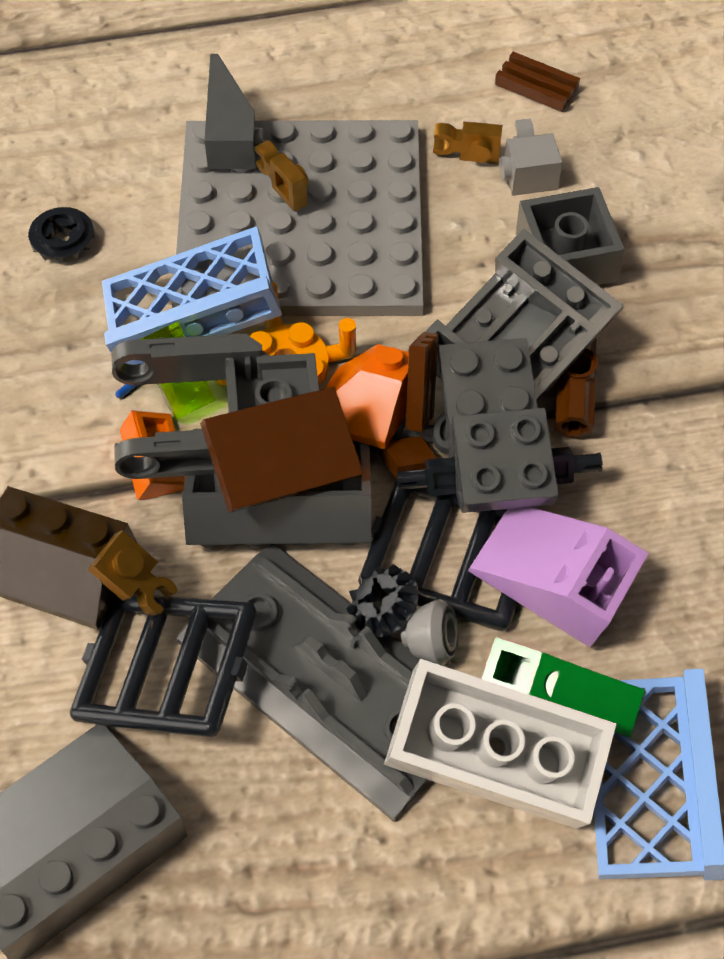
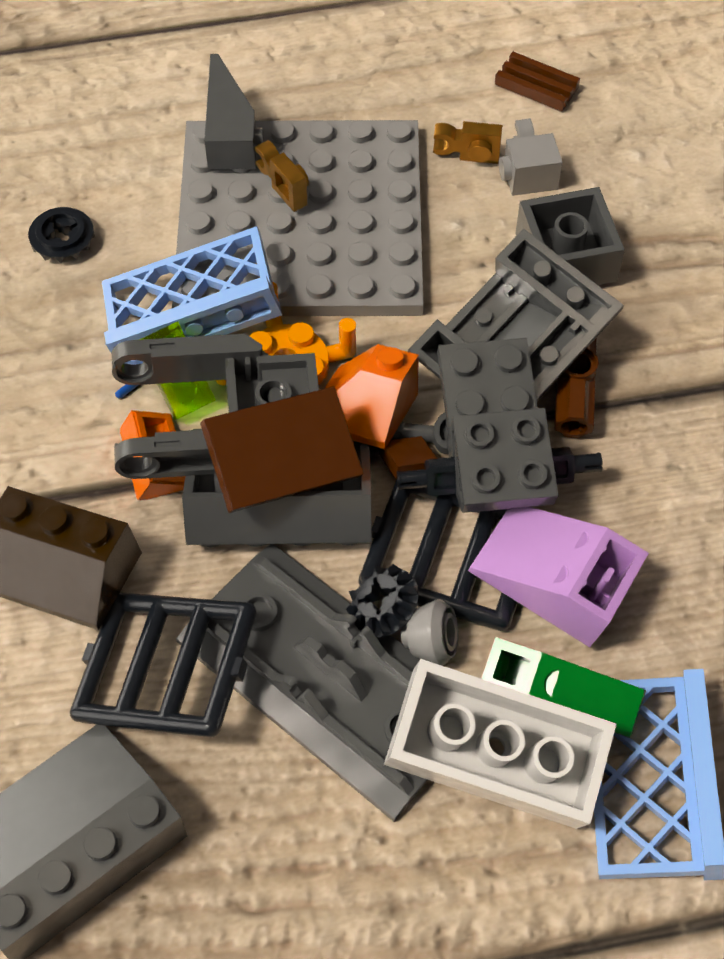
pearl gold plate [87,530,178,616] -> none
reddish brown tile [406,332,438,432] -> none

